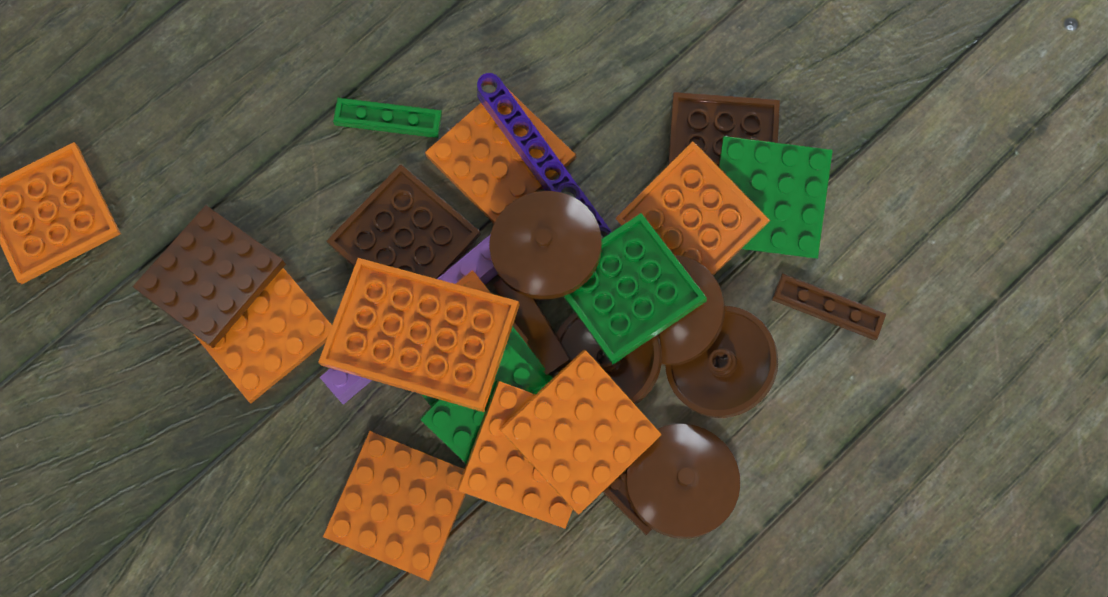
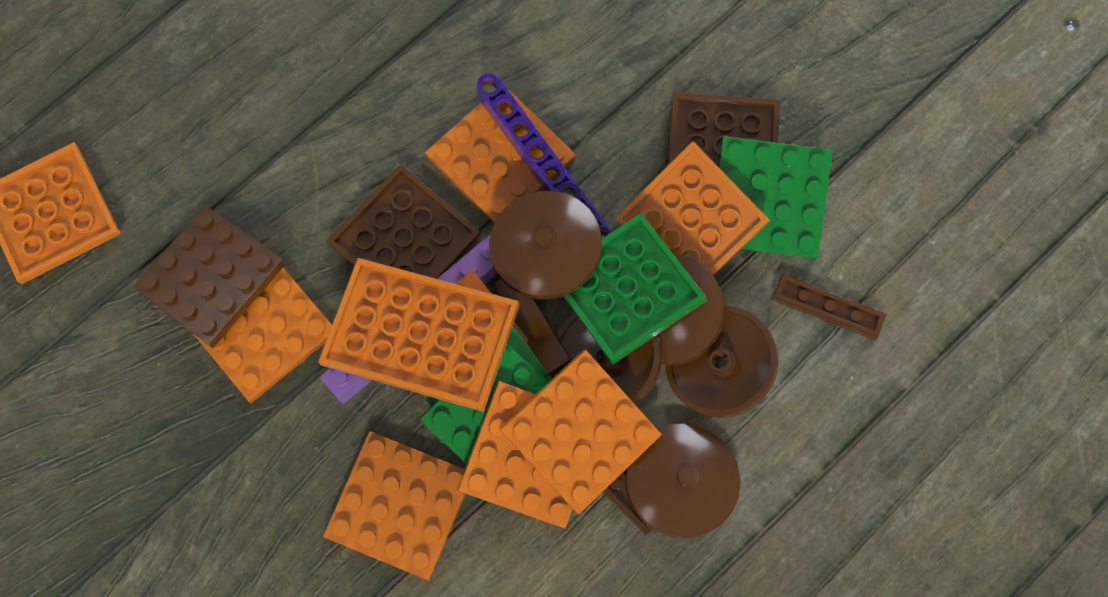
green tile [333,98,442,138] -> none

